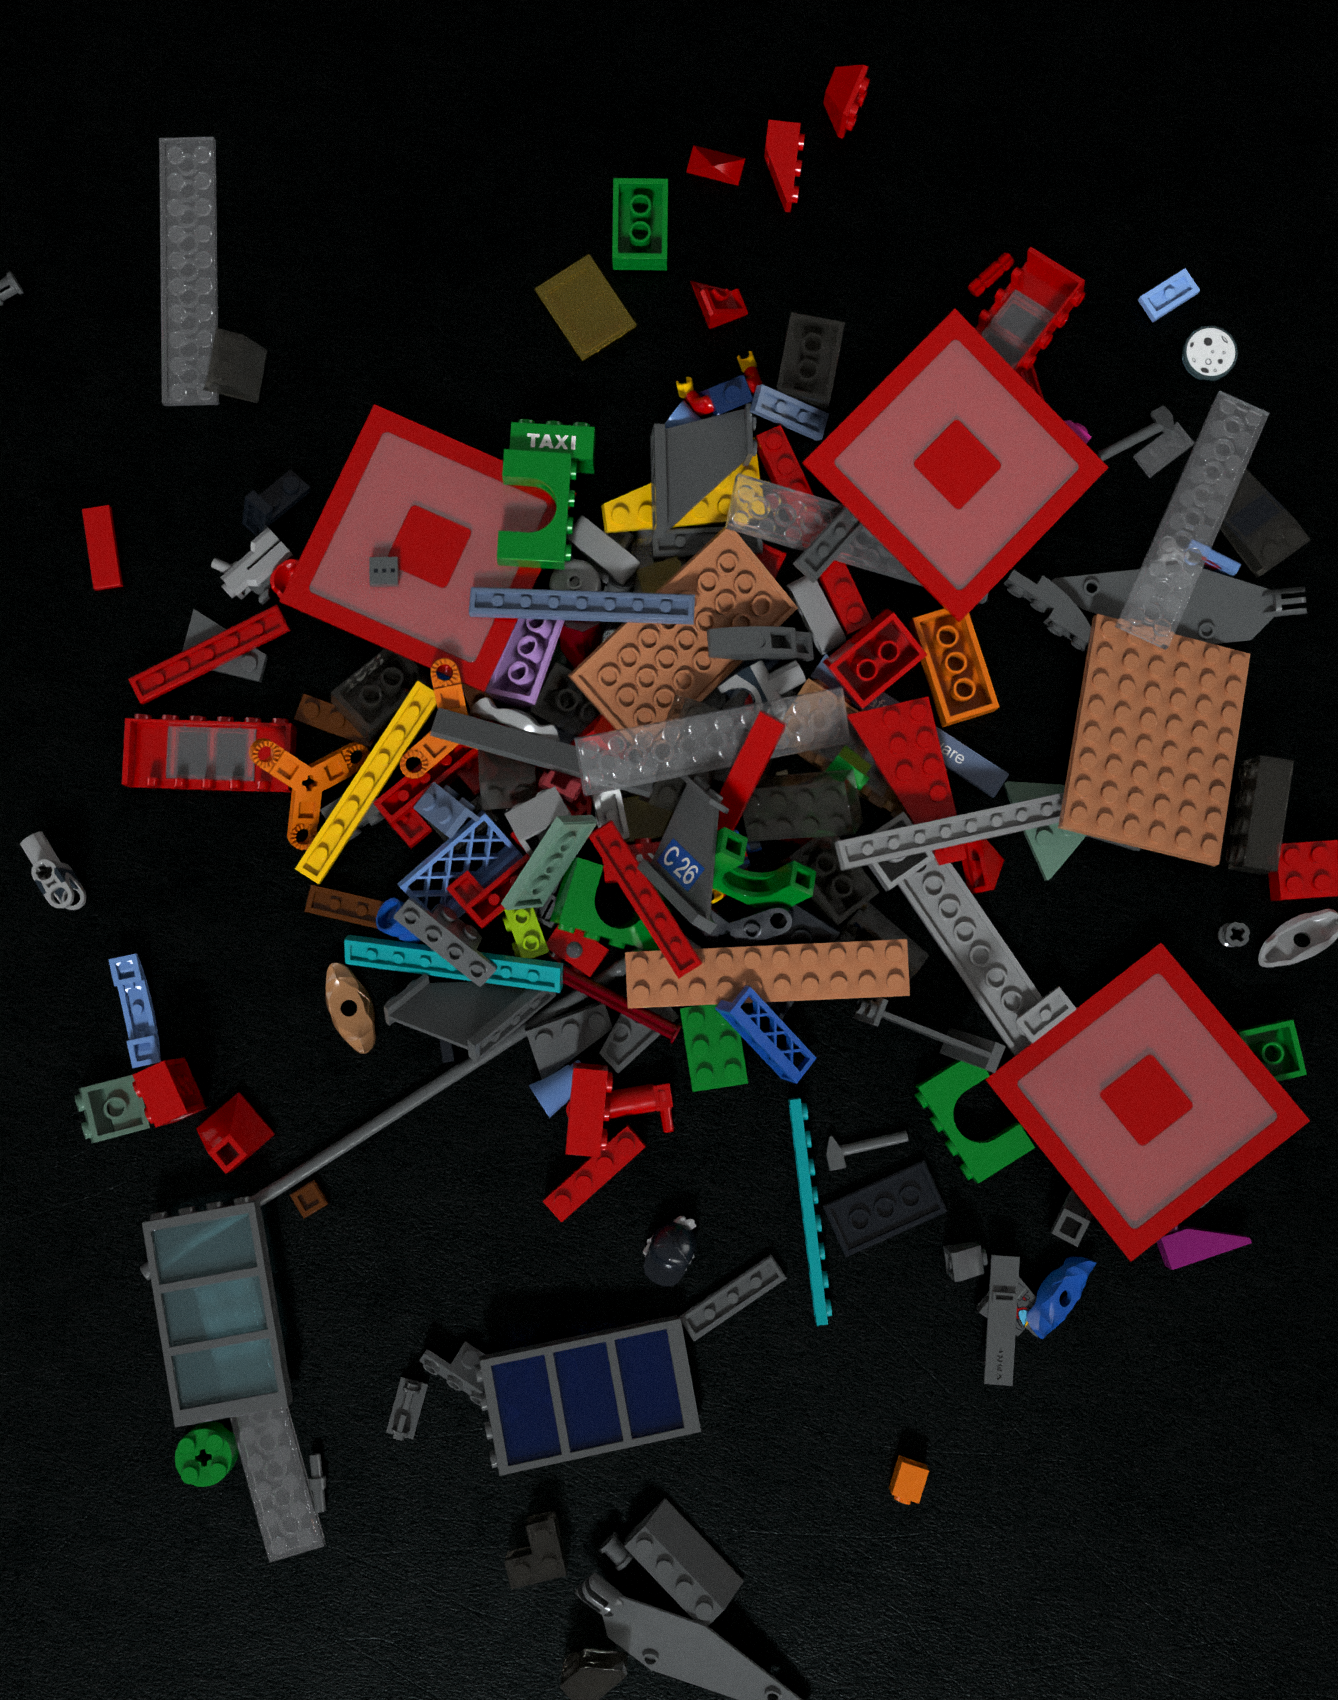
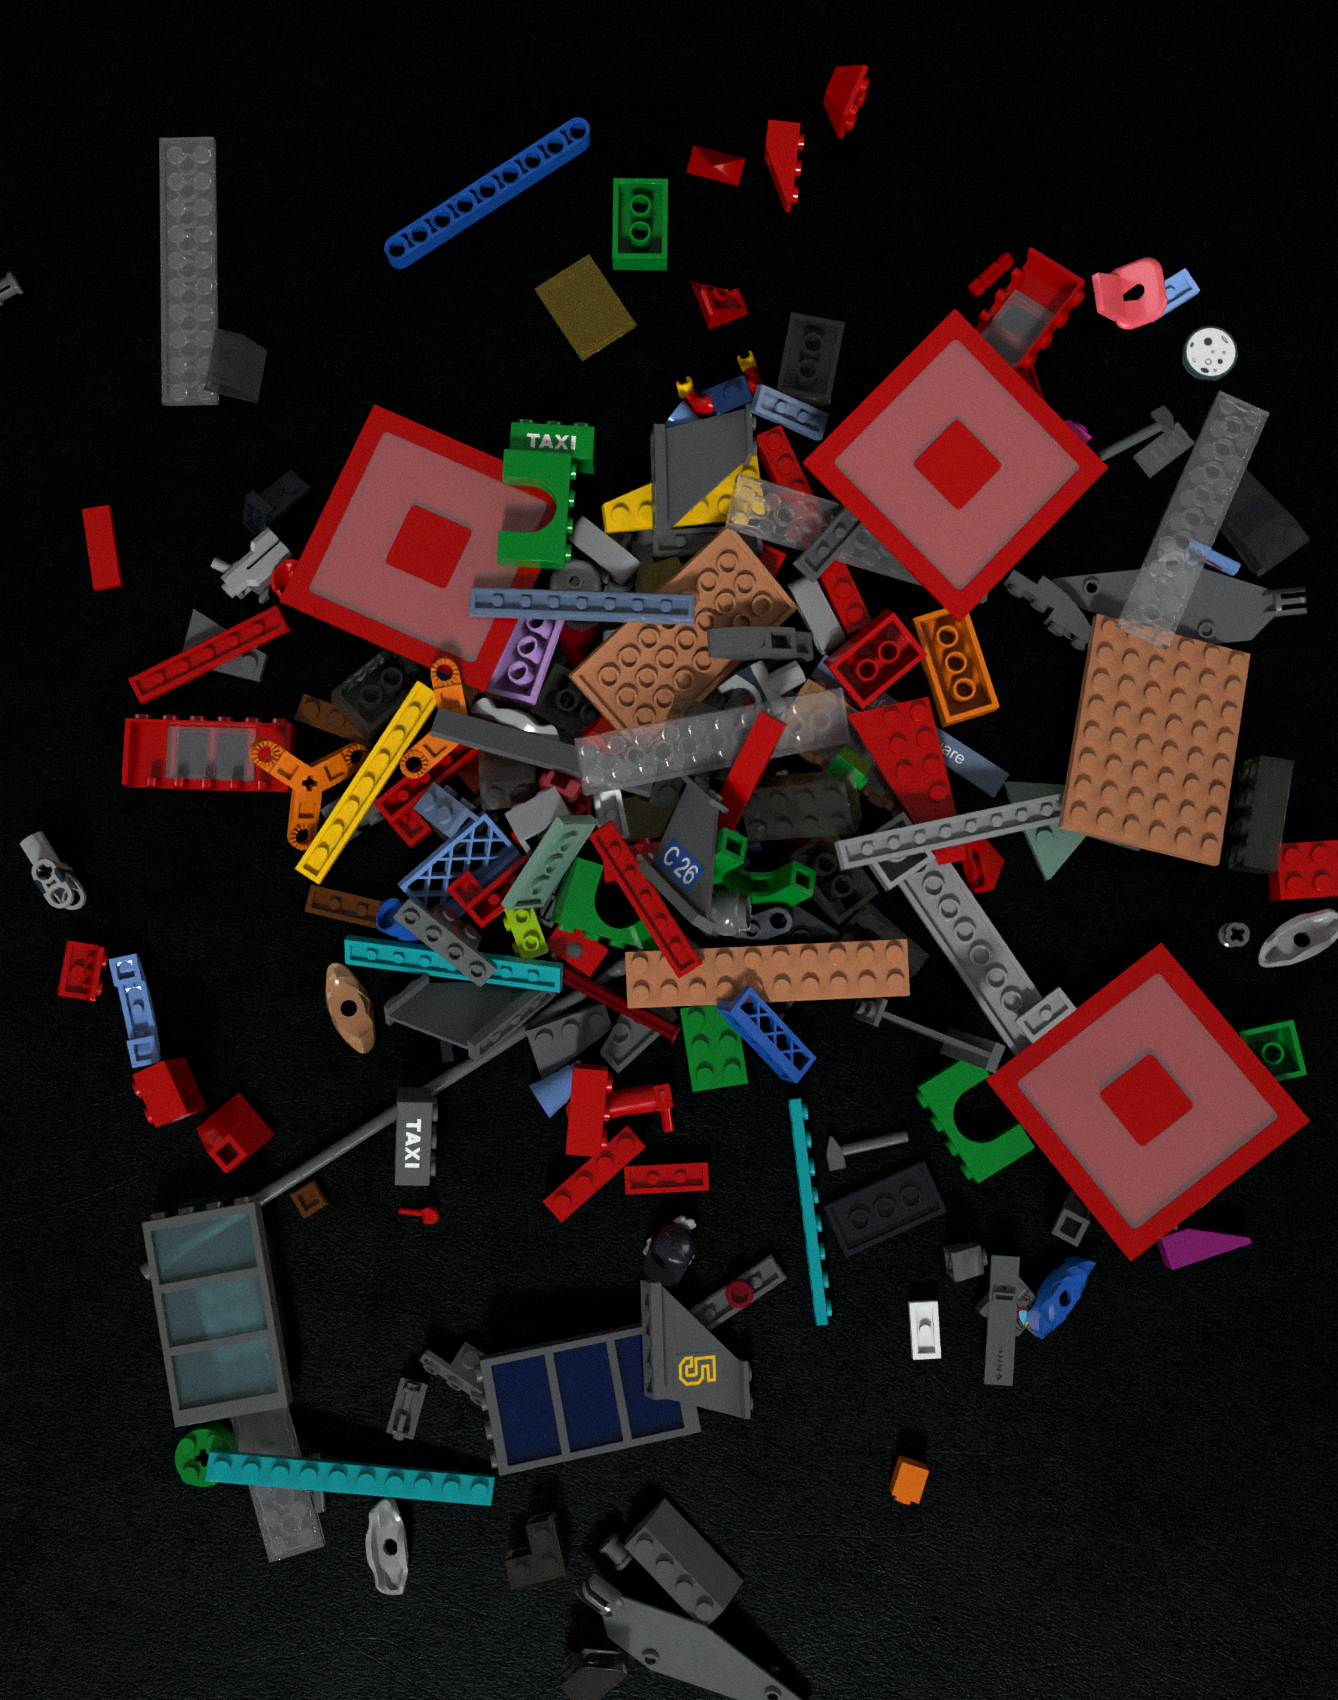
sand green plate [75,1075,150,1143] -> none
dark grey tile [369,557,399,587] -> none
none -> red bracket [57,940,108,1002]
none -> teal plate [205,1449,495,1506]
none -> light grey piece [365,1497,408,1595]
none -> blue beam [384,117,591,269]
none -> dark grey brick [395,1087,438,1186]
none -> red hand [399,1206,439,1224]
none -> red plate [624,1161,709,1195]
none -> dark grey piece [640,1279,753,1419]
none -> dark grey piece [710,889,752,936]
none -> dark red tile [725,1279,754,1309]
none -> white plate [908,1300,941,1360]
none -> coral piece [1092,257,1167,330]

